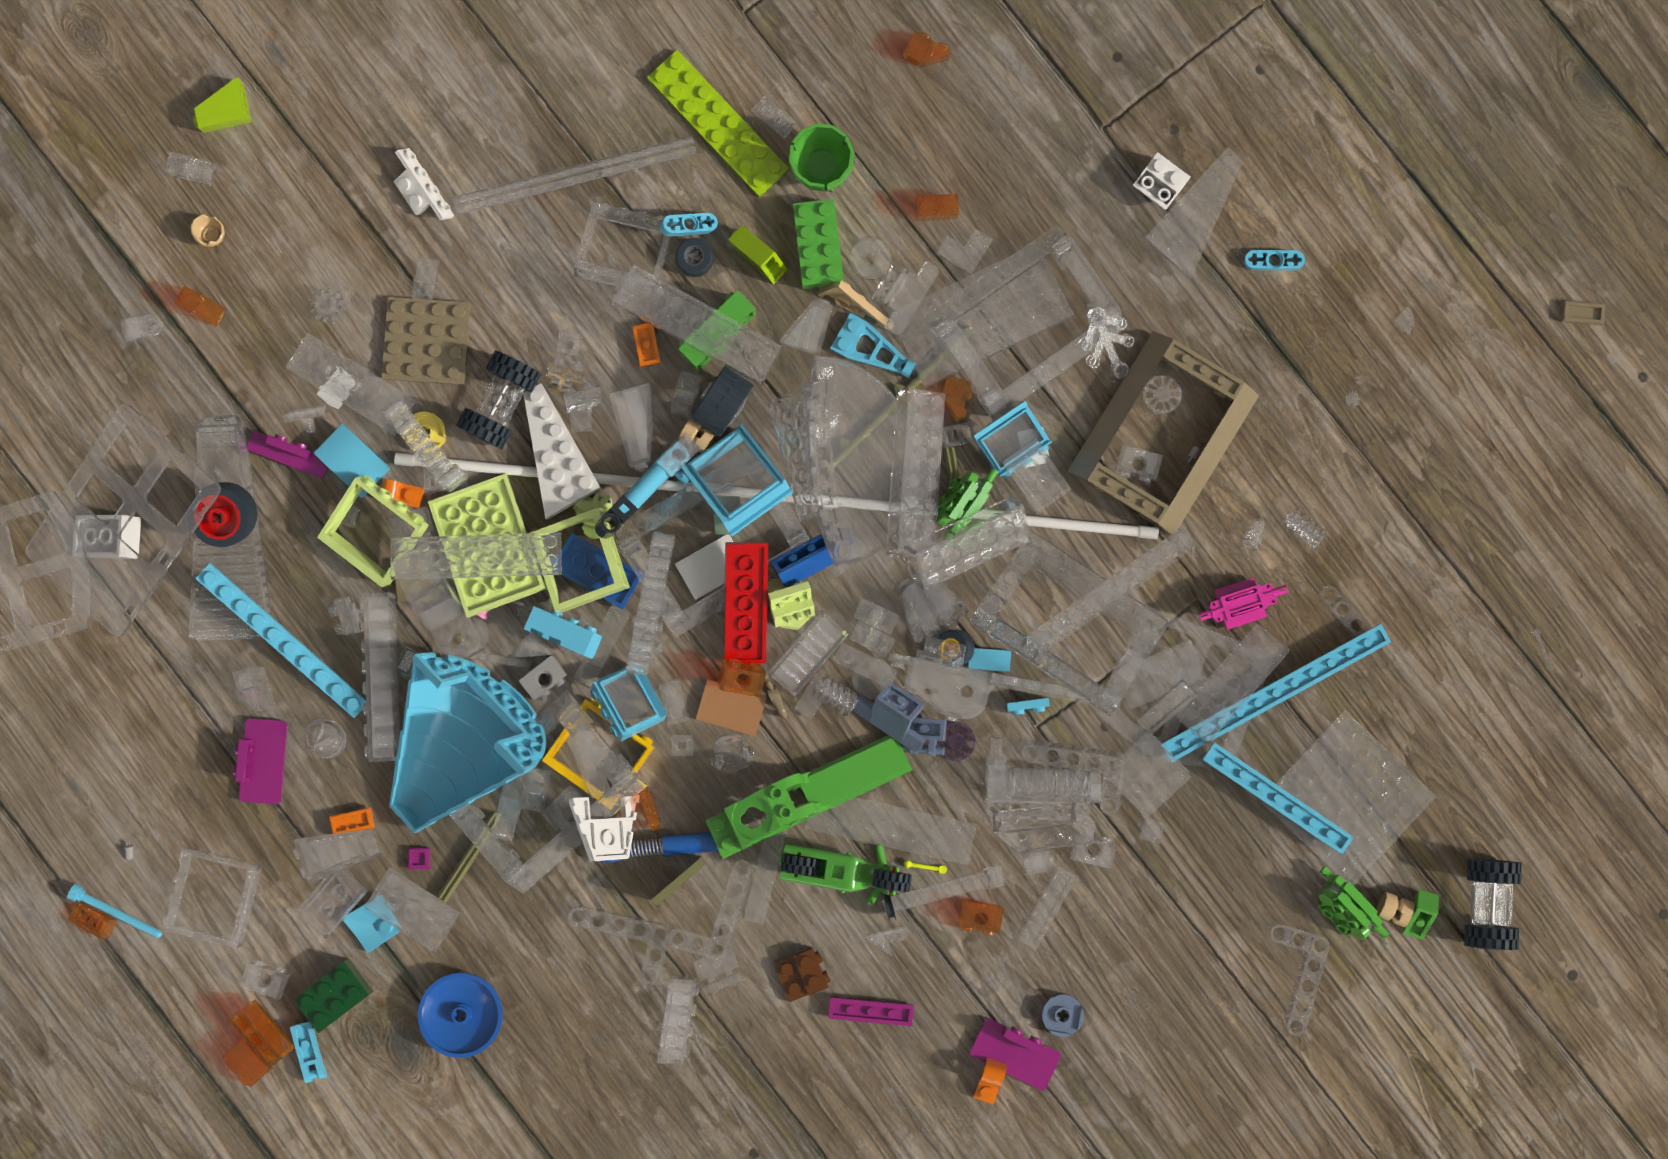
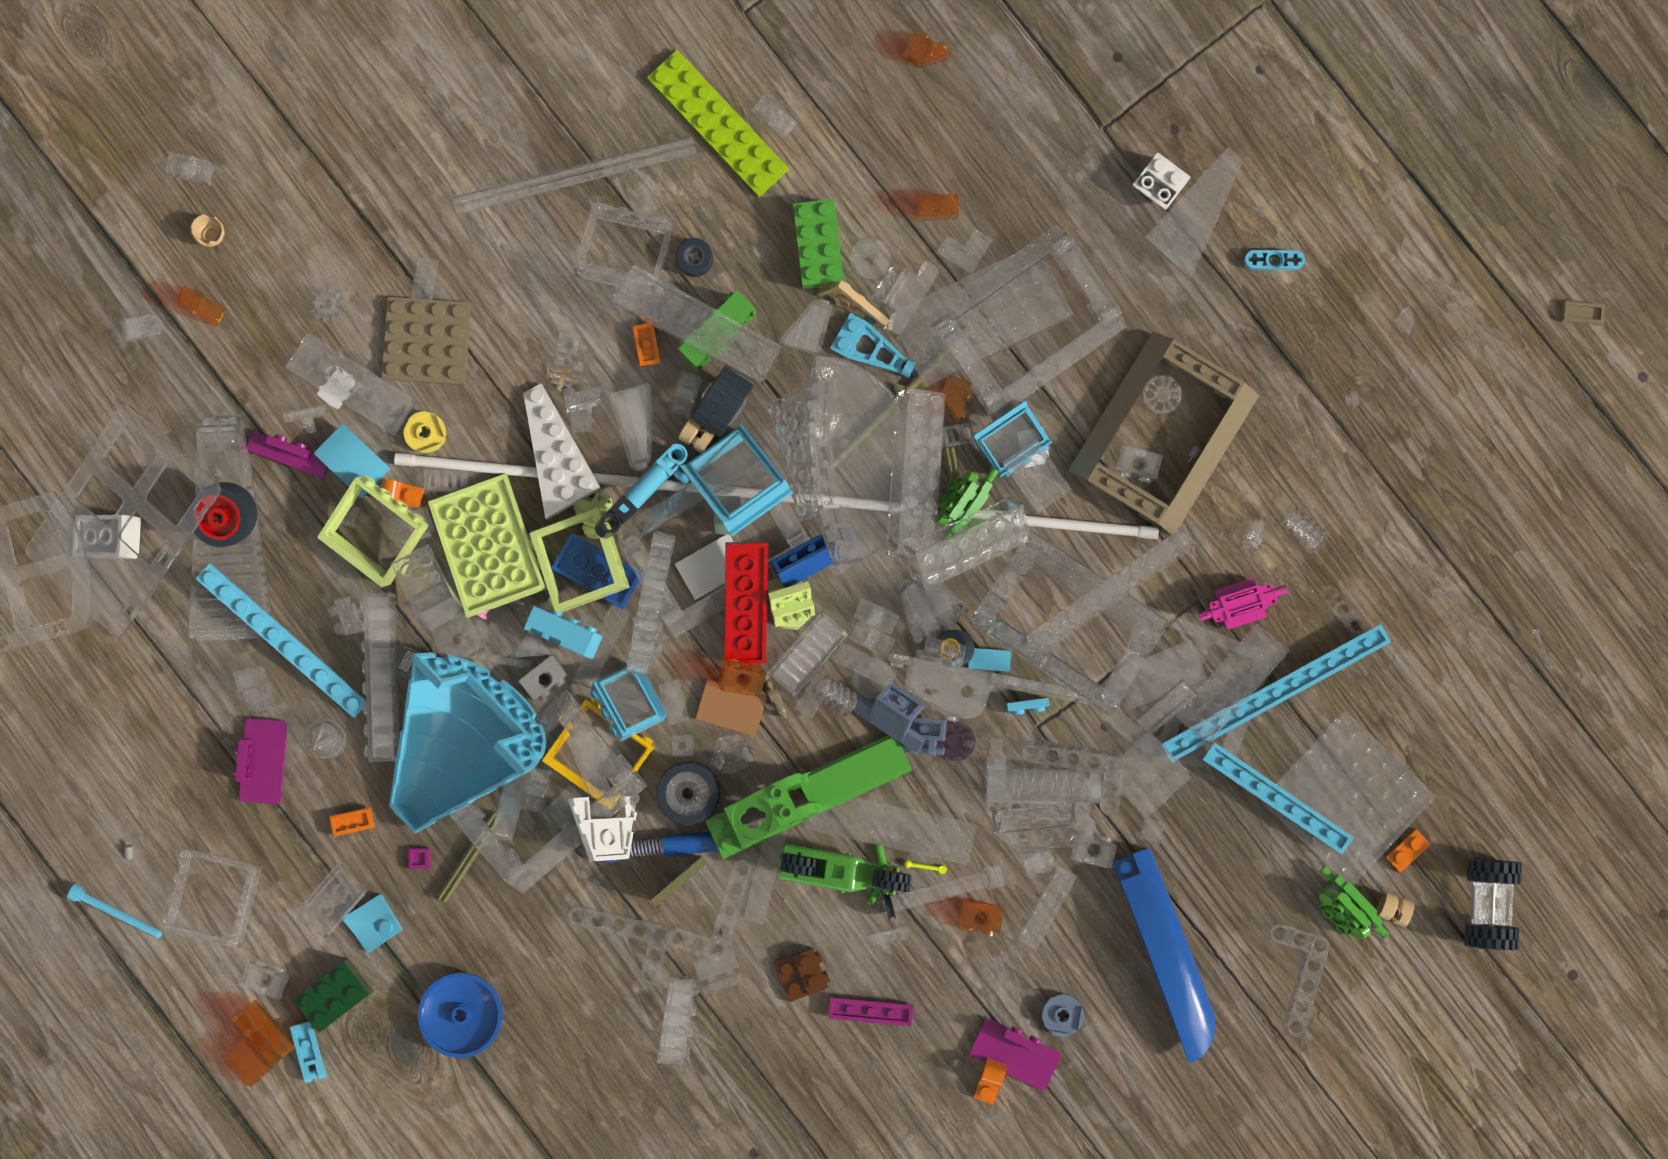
clear orange slope [68,901,117,939] -> none
lime slope [193,78,252,133] -> none
clear slope [293,829,382,883] -> none
clear slope [365,867,460,953] -> none
clear beam [382,397,468,492] -> none
clear plate [390,533,562,580] -> none
white bracket [393,148,454,220] -> none
black plate [456,350,541,450] -> none
clear orange piece [638,789,662,832] -> none
clear slope [657,433,700,477] -> none
medium azure beam [659,213,718,236] -> none
lime slope [728,225,788,285] -> none
bright green plate [788,123,855,193] -> none
clear plant [1078,306,1135,379] -> none
bright green slope [1403,889,1439,940] -> none
none -> wheel [656,761,721,825]
none -> blue slope [1112,849,1216,1064]
none -> orange plate [1385,829,1431,873]

